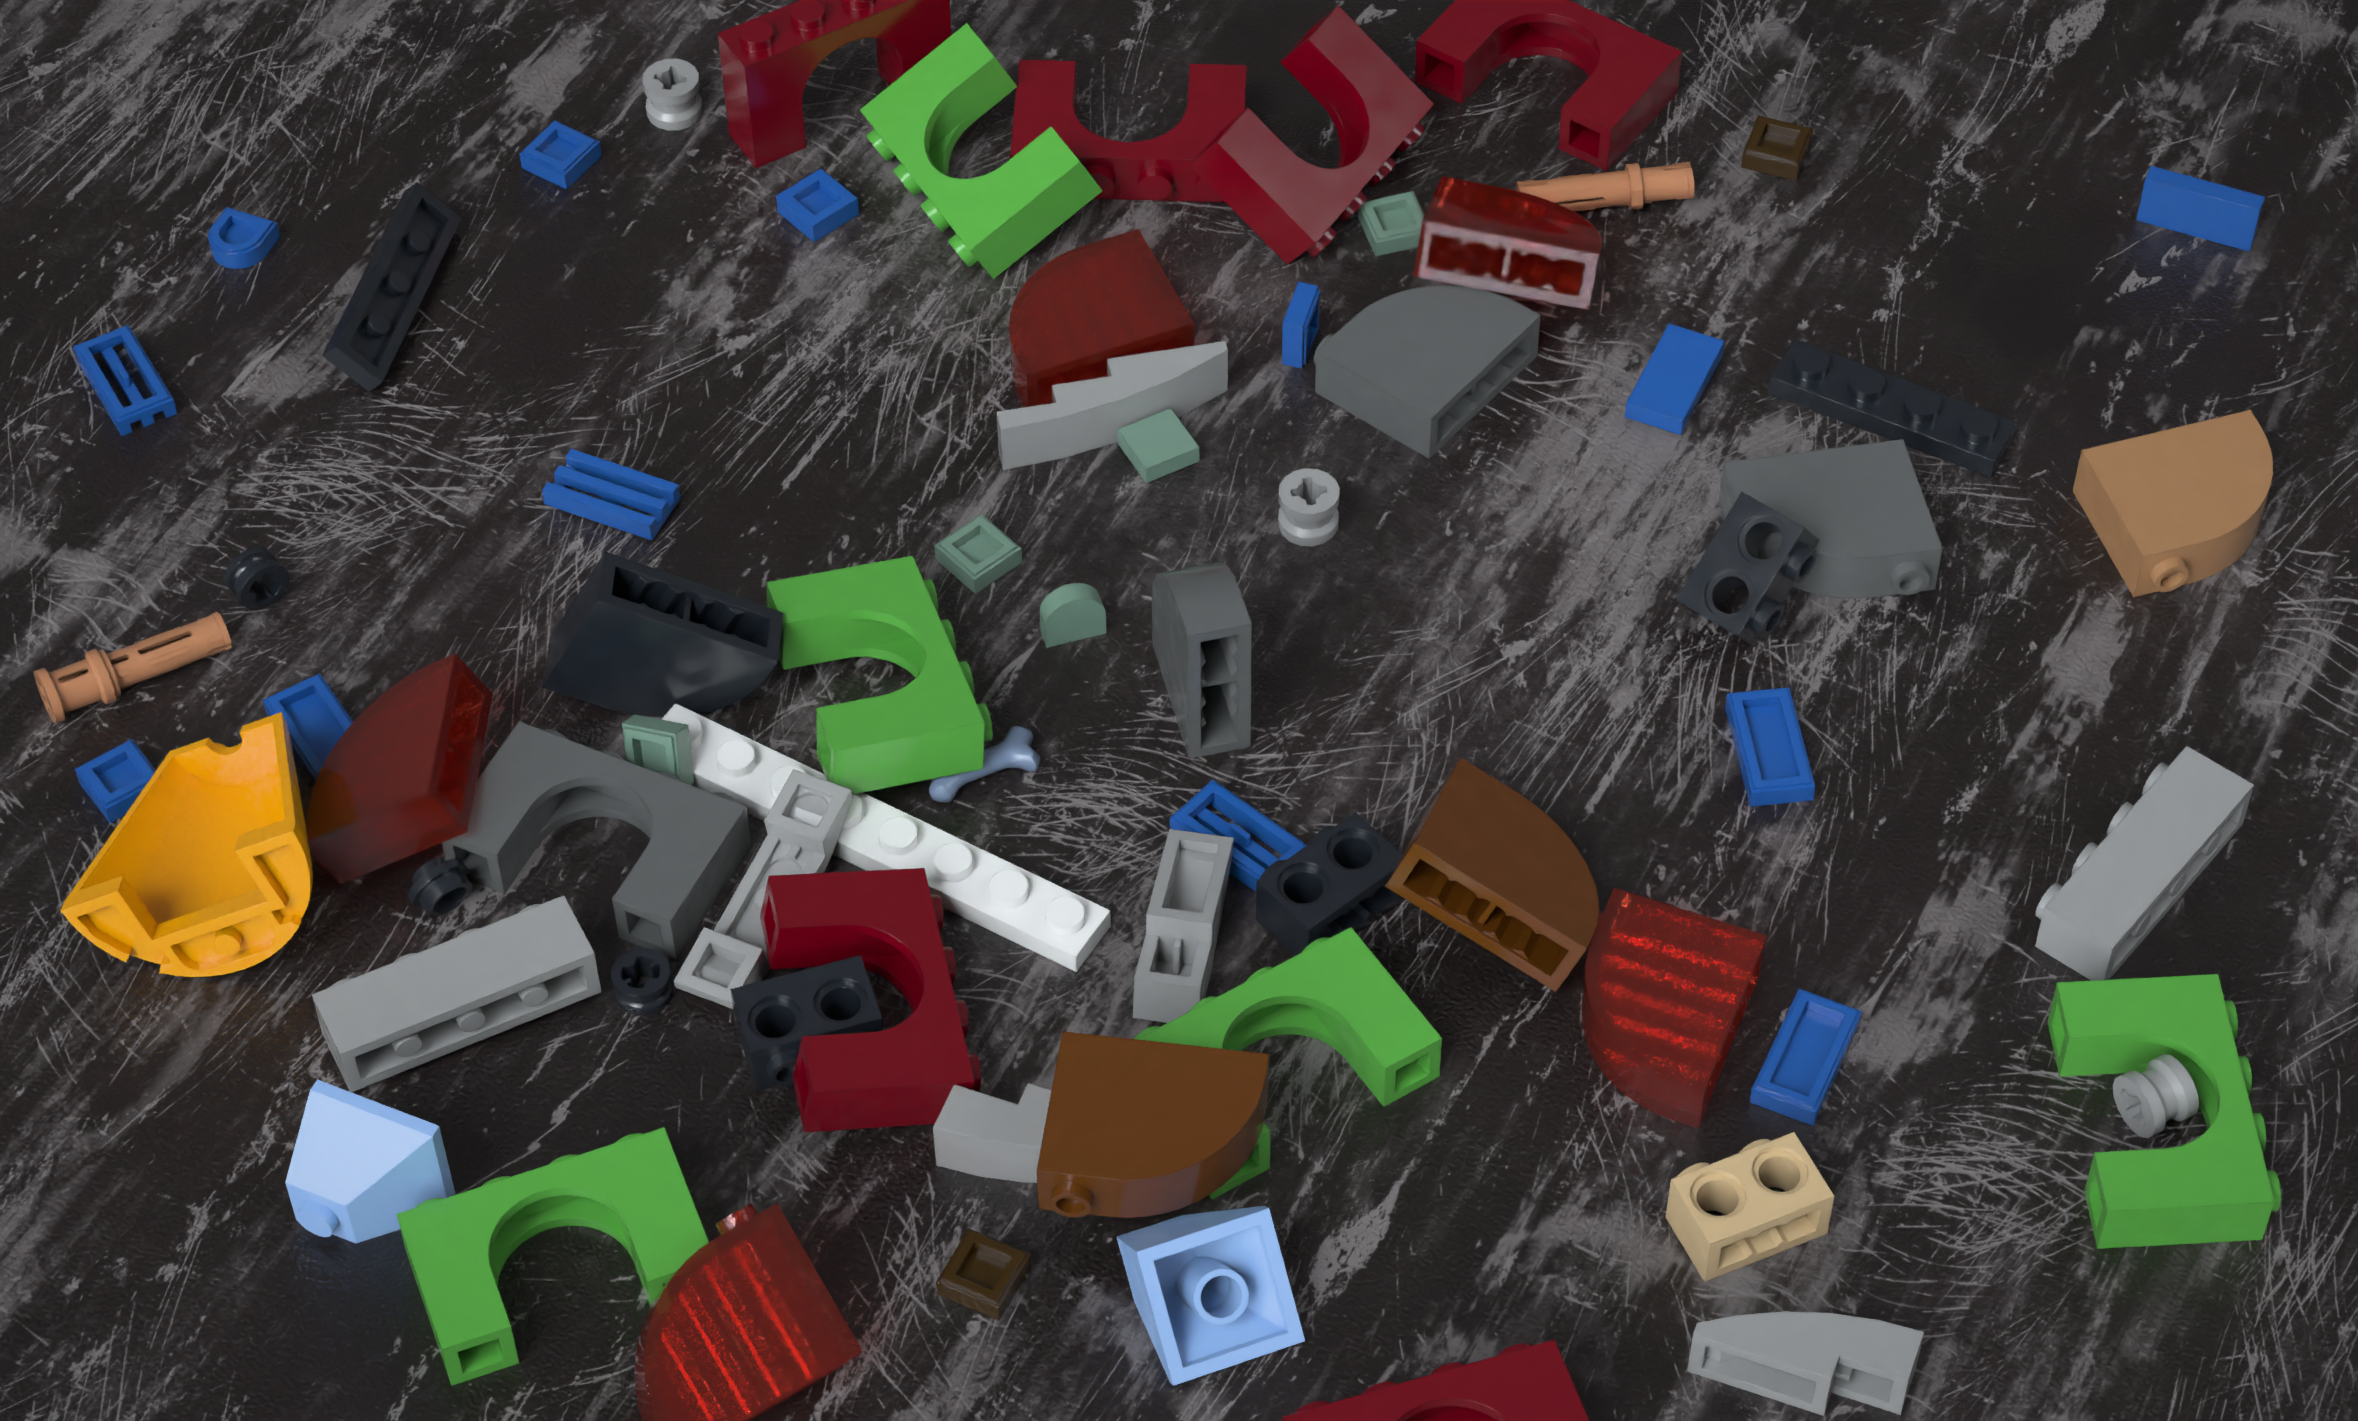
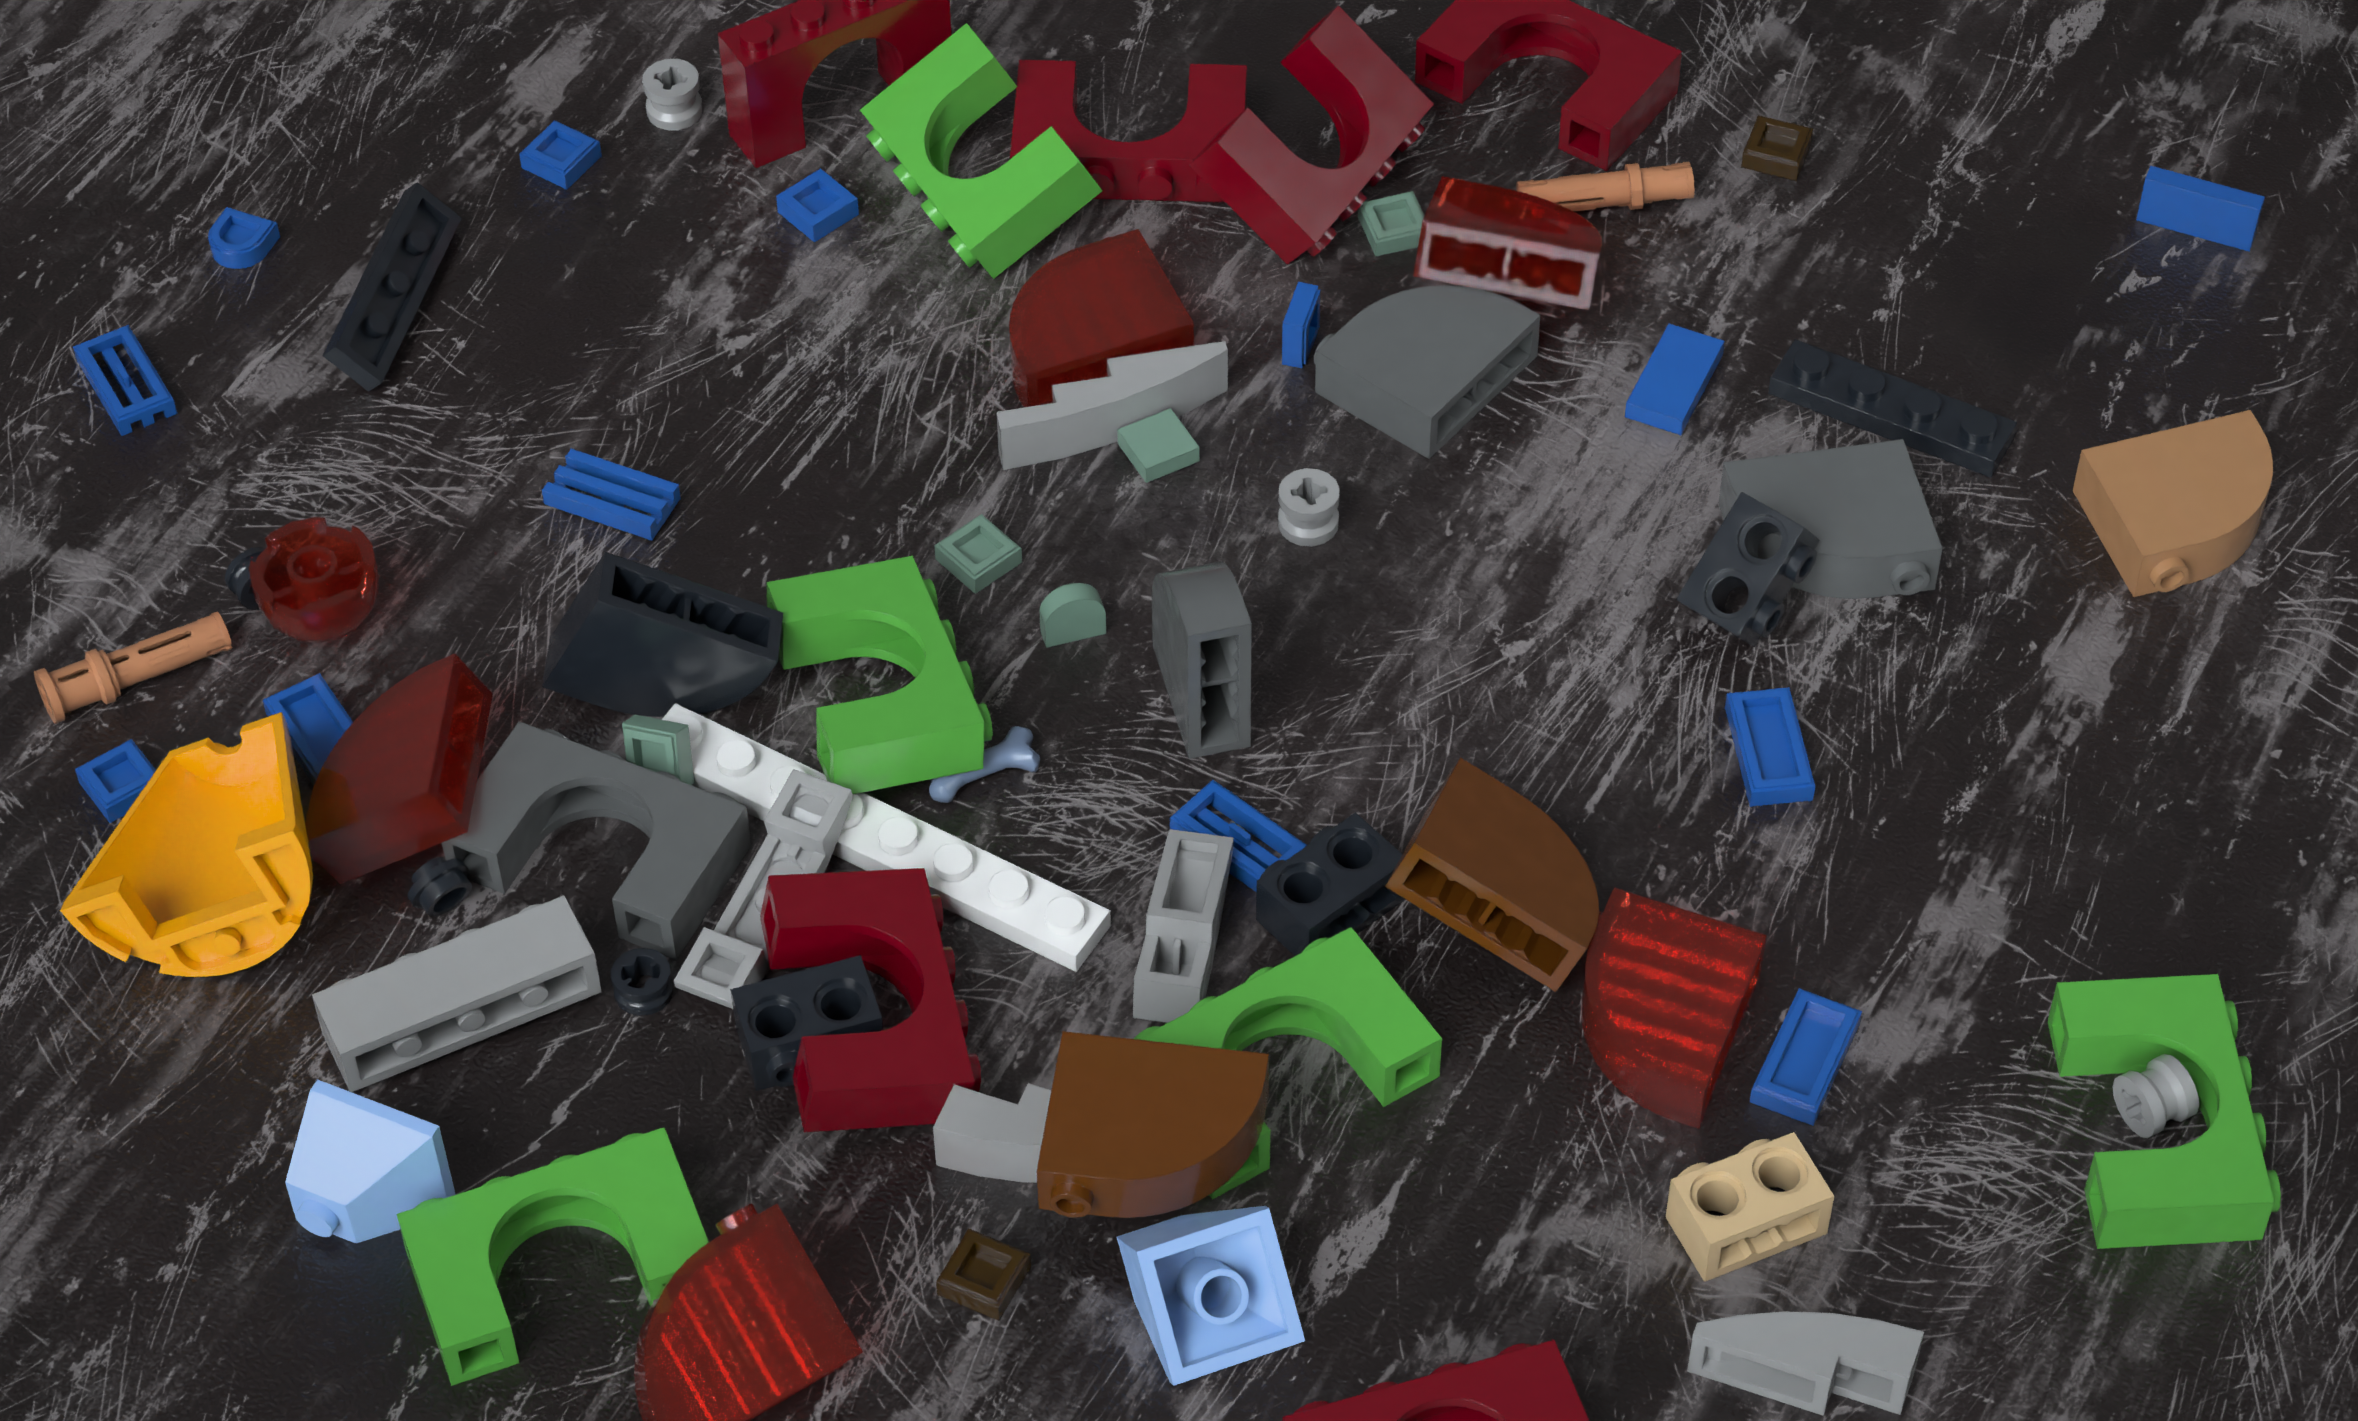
light grey brick [2035,746,2254,981] -> none
none -> clear red cylinder [249,517,379,643]

